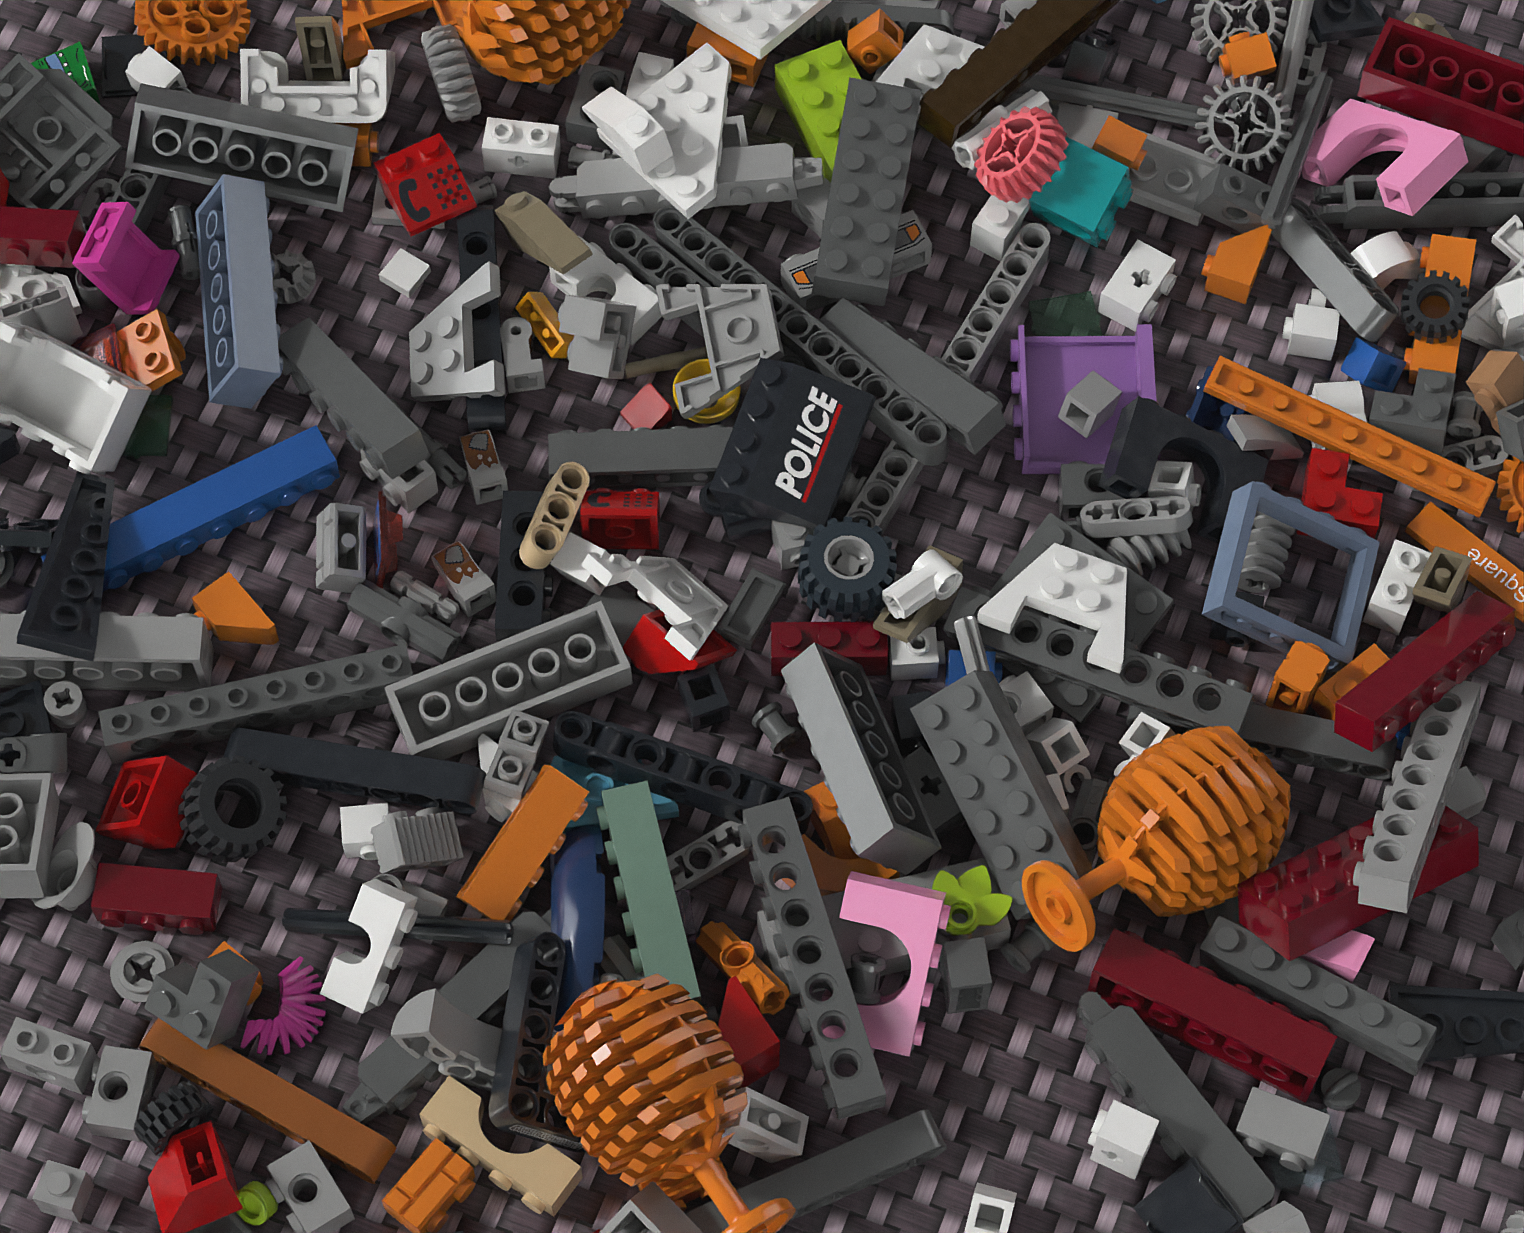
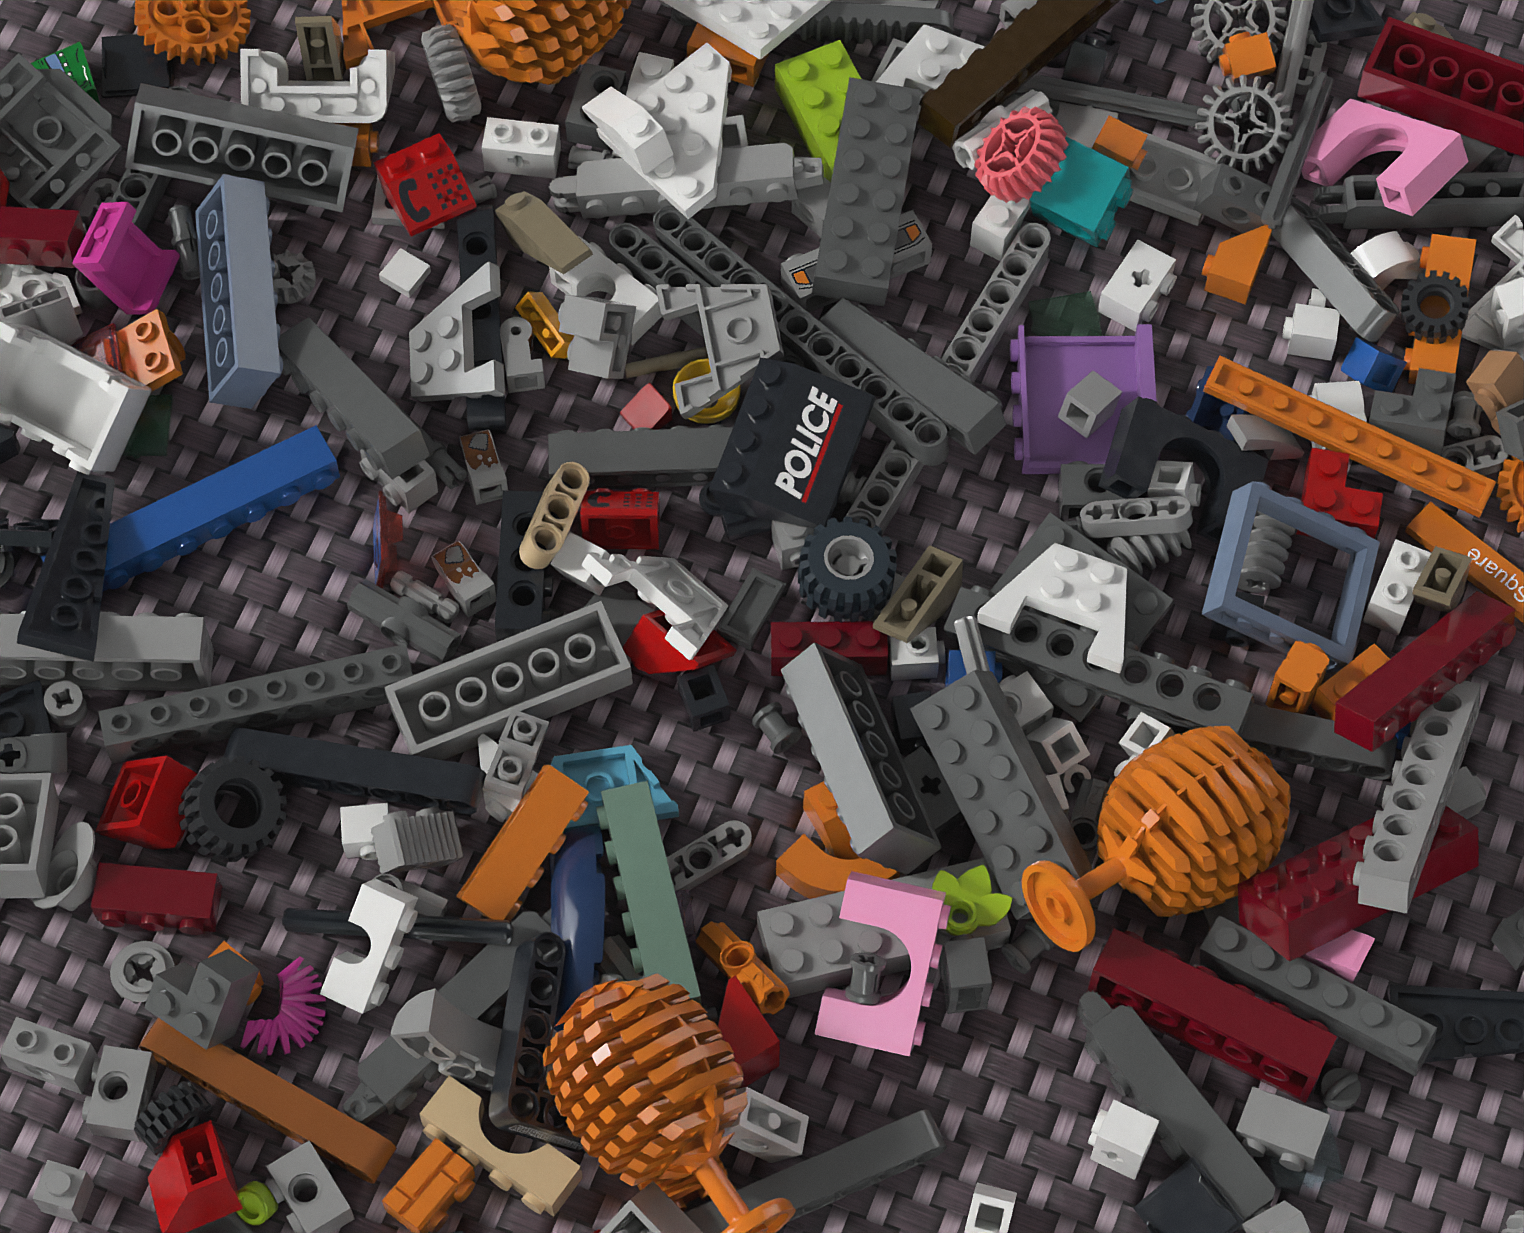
white brick [125,46,187,92] -> none
orange slope [192,571,279,645] -> none
light grey brick [316,503,366,593] -> none
black beam [553,711,813,836] -> none
dark grey brick [738,797,886,1120] -> none
orange brick [846,9,904,74] -> none
white piece [882,550,963,619] -> none

